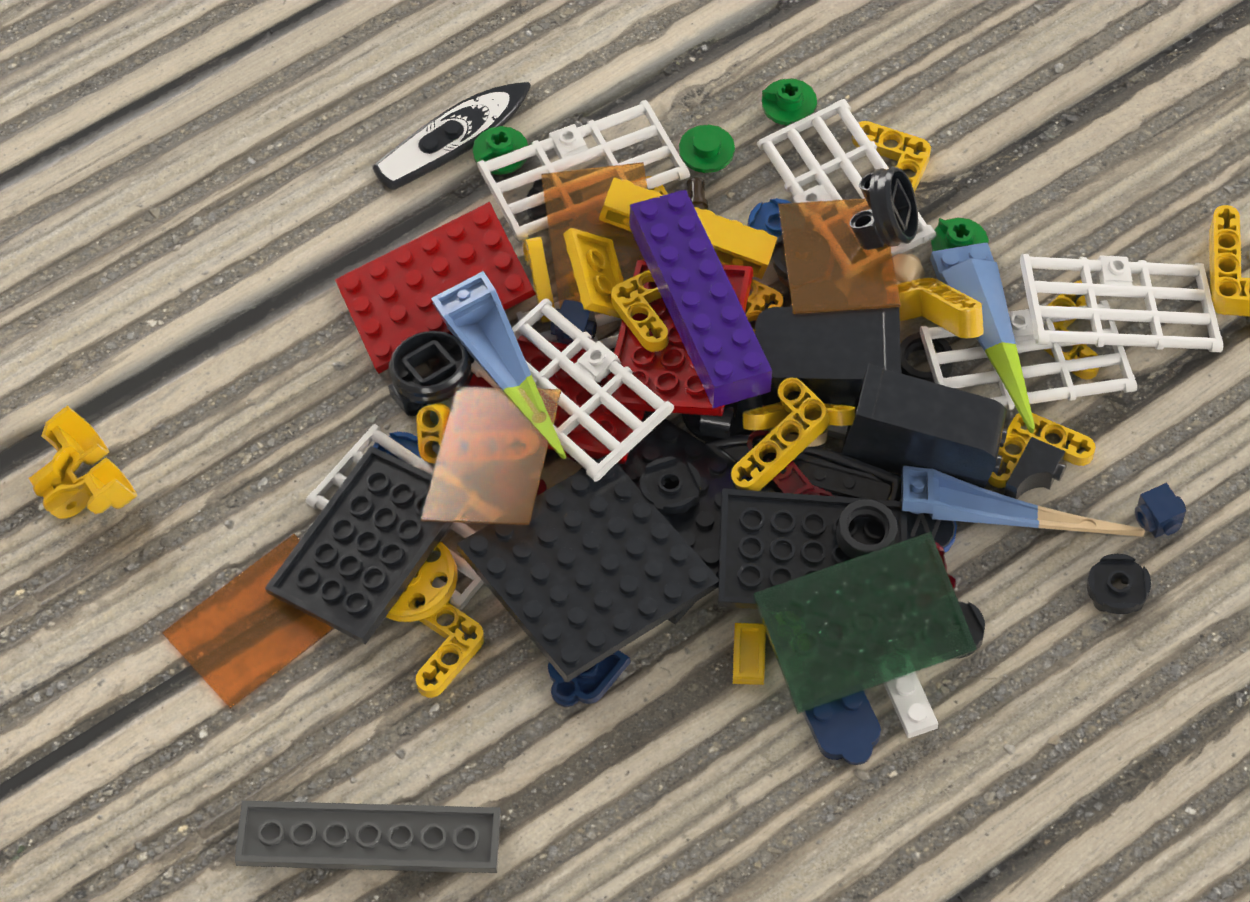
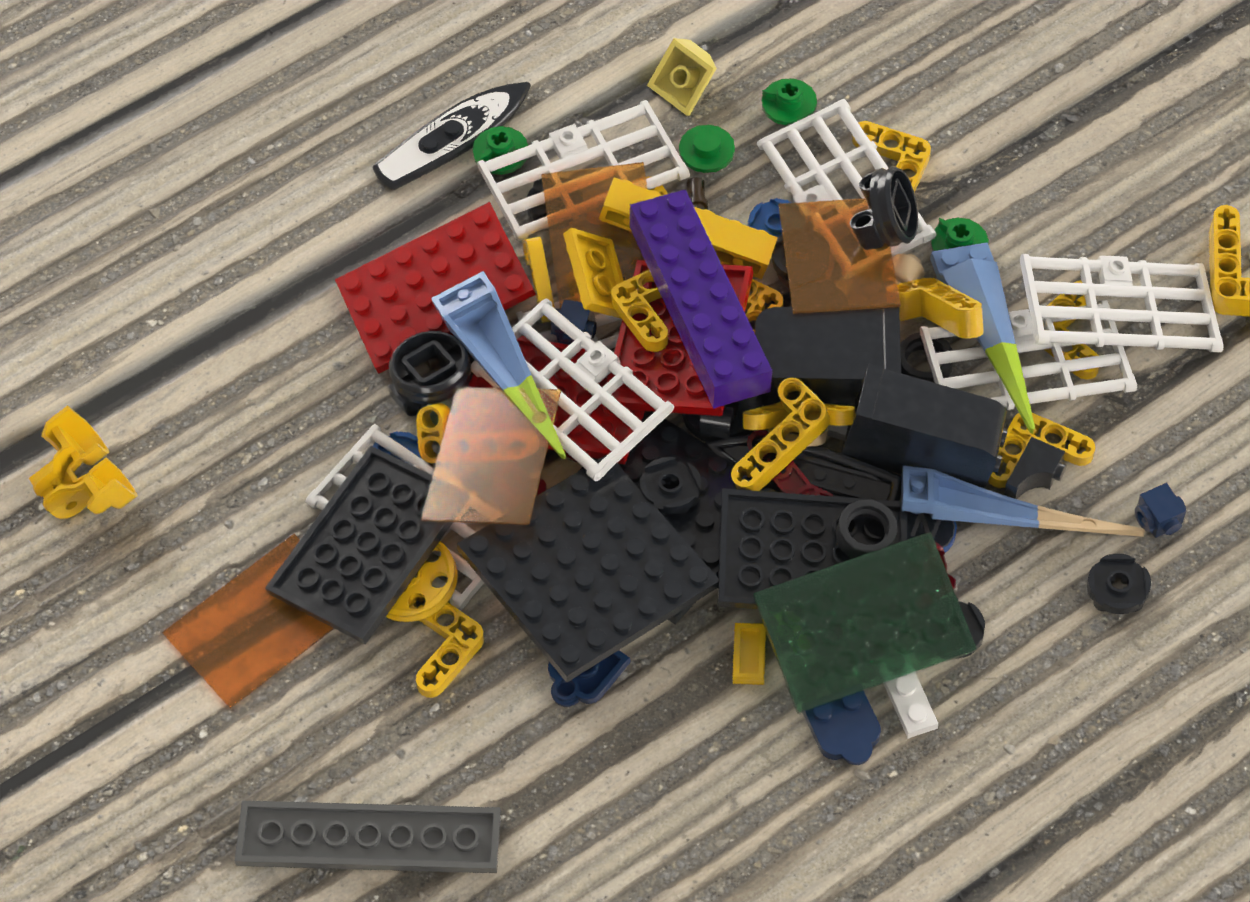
none -> light yellow slope [647,38,717,116]

